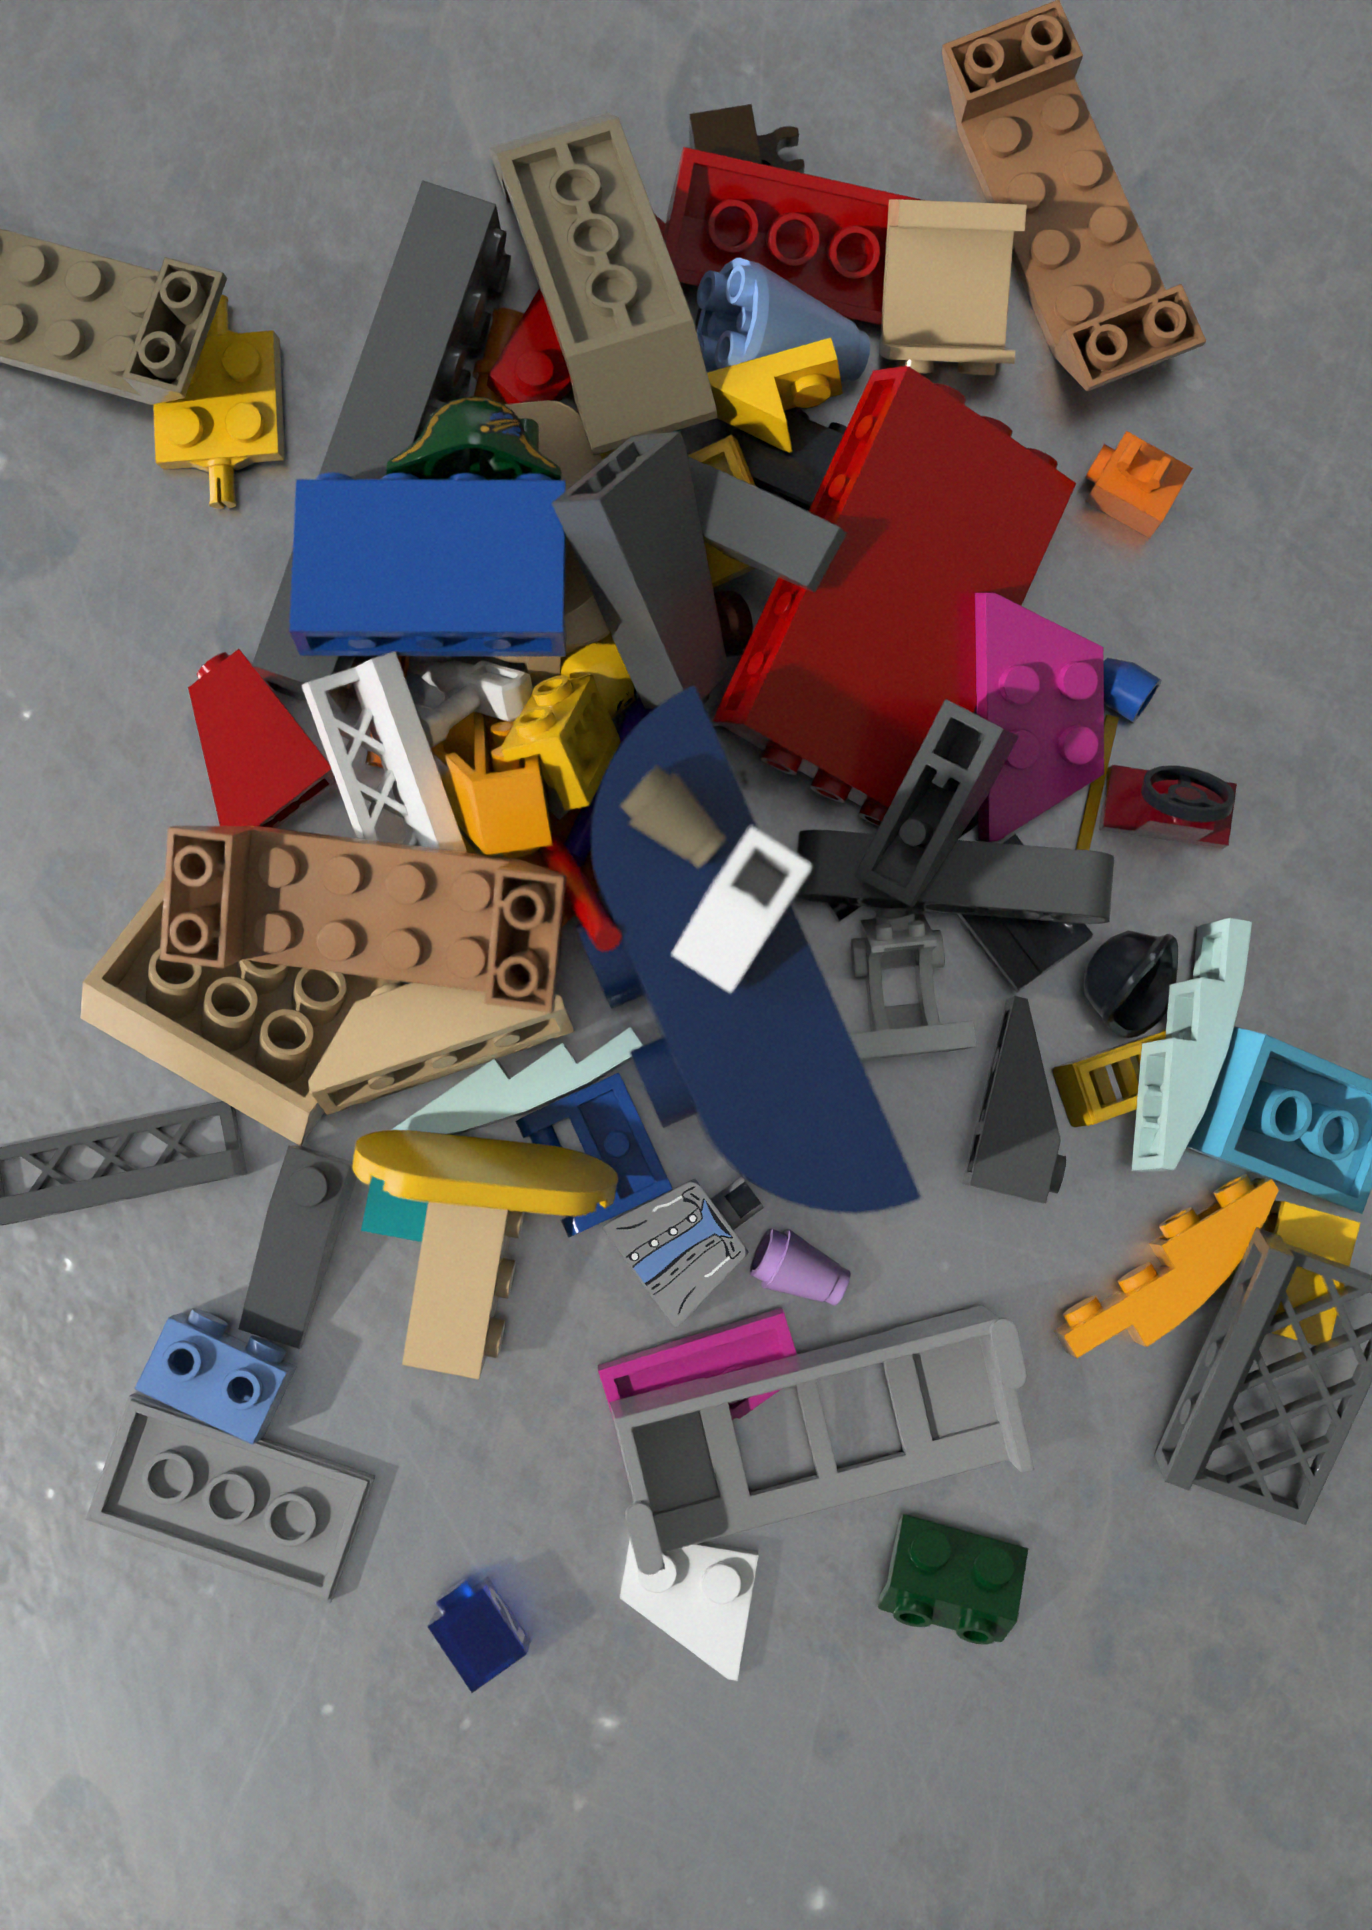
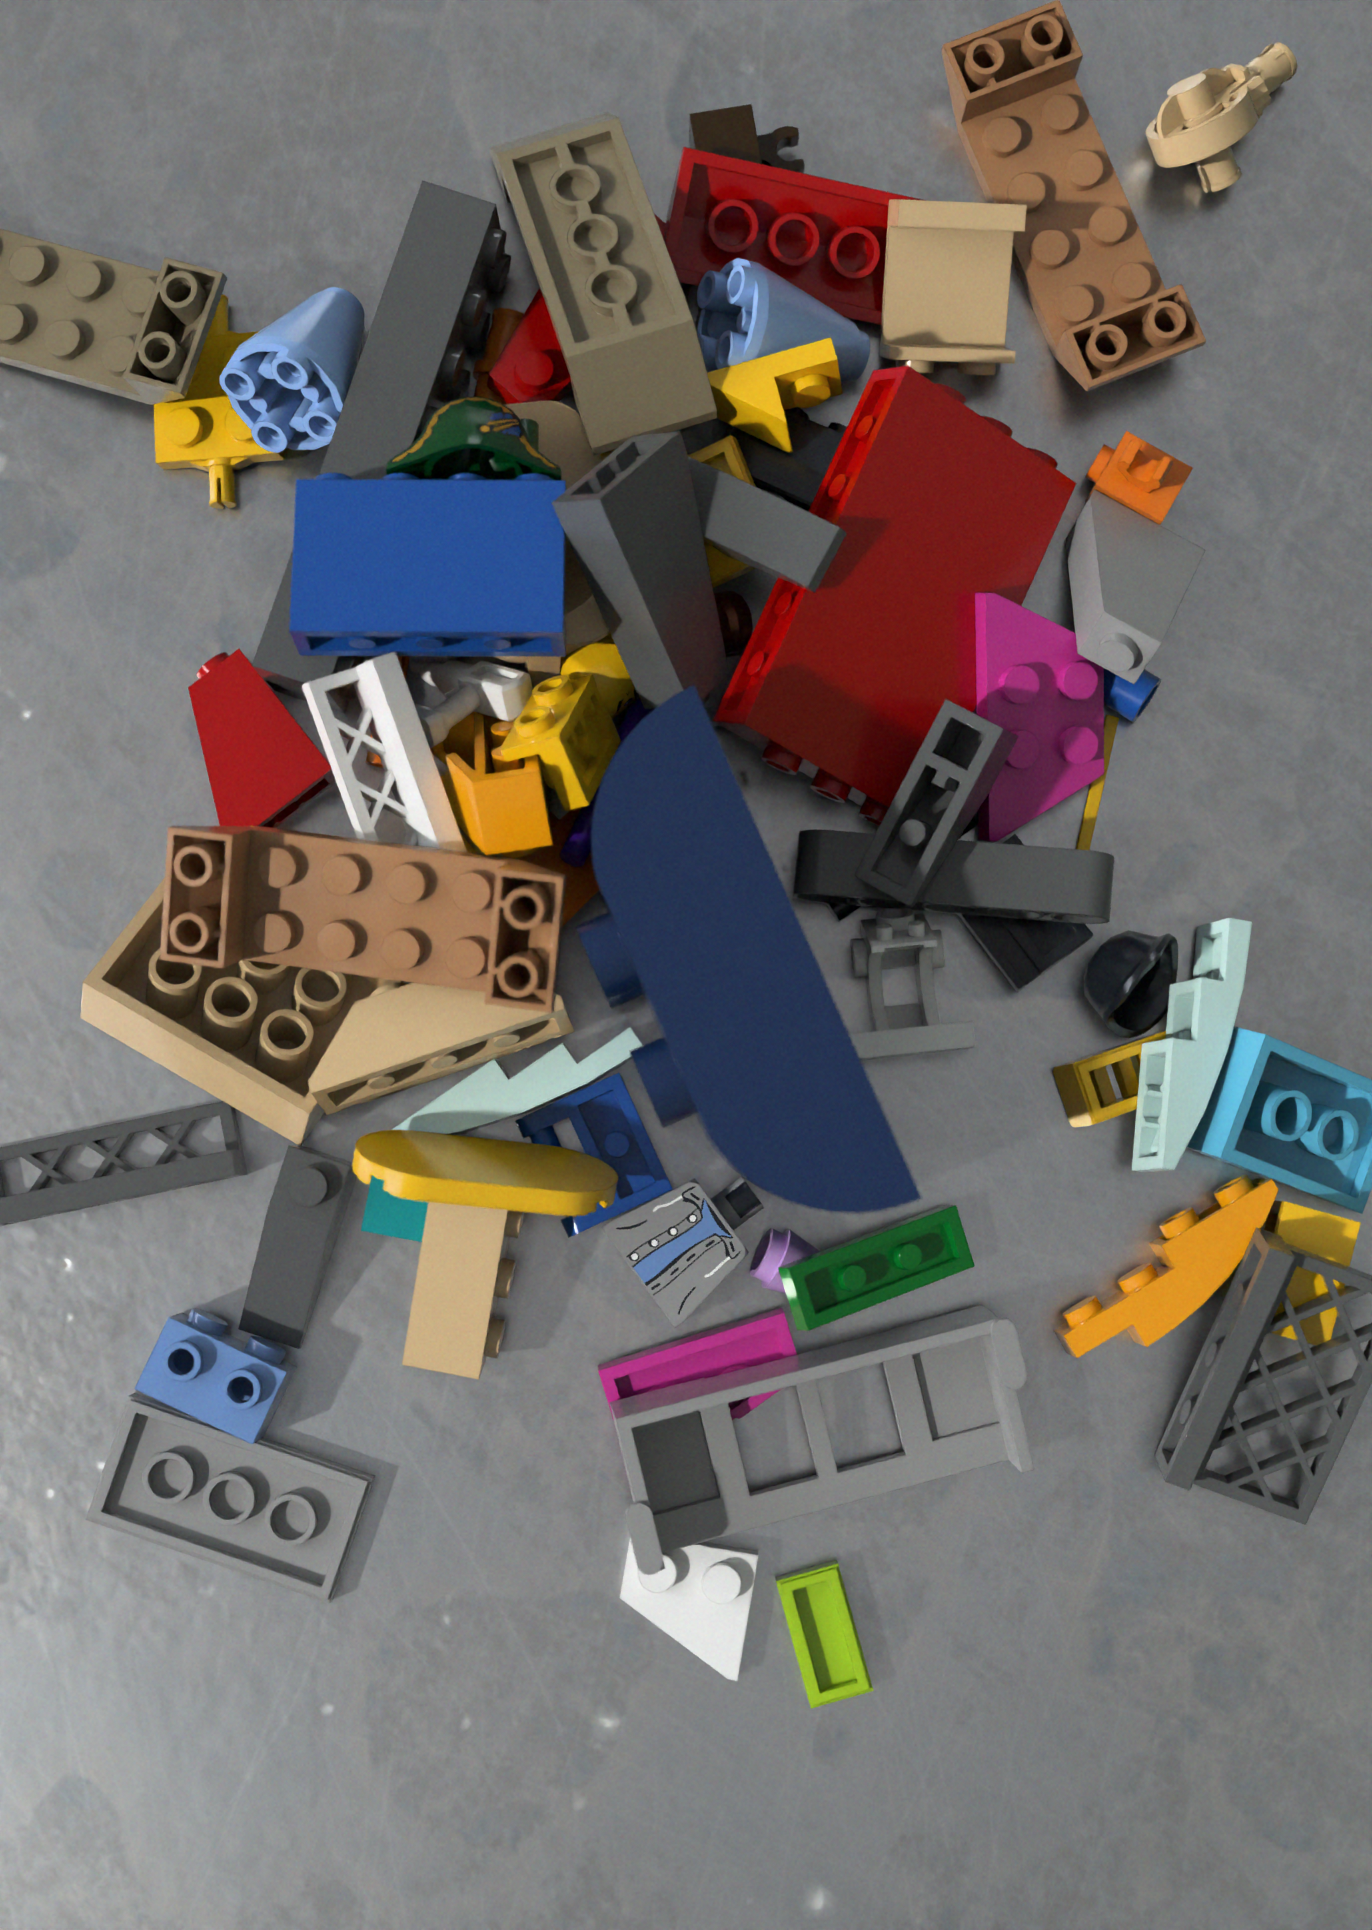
clear blue brick [427,1576,531,1693] -> none
red bar [538,833,621,951] -> none
dark tan cone [619,765,726,868] -> none
white slope [672,826,812,994] -> none
dark green bracket [878,1514,1028,1645] -> none
dark grey slope [962,996,1066,1204] -> none
dark red piece [1099,765,1237,849] -> none
none -> light blue cone [220,287,364,453]
none -> lime tile [775,1560,873,1709]
none -> green plate [778,1205,975,1331]
none -> light grey slope [1065,489,1206,684]
none -> tan pin [1145,42,1297,192]

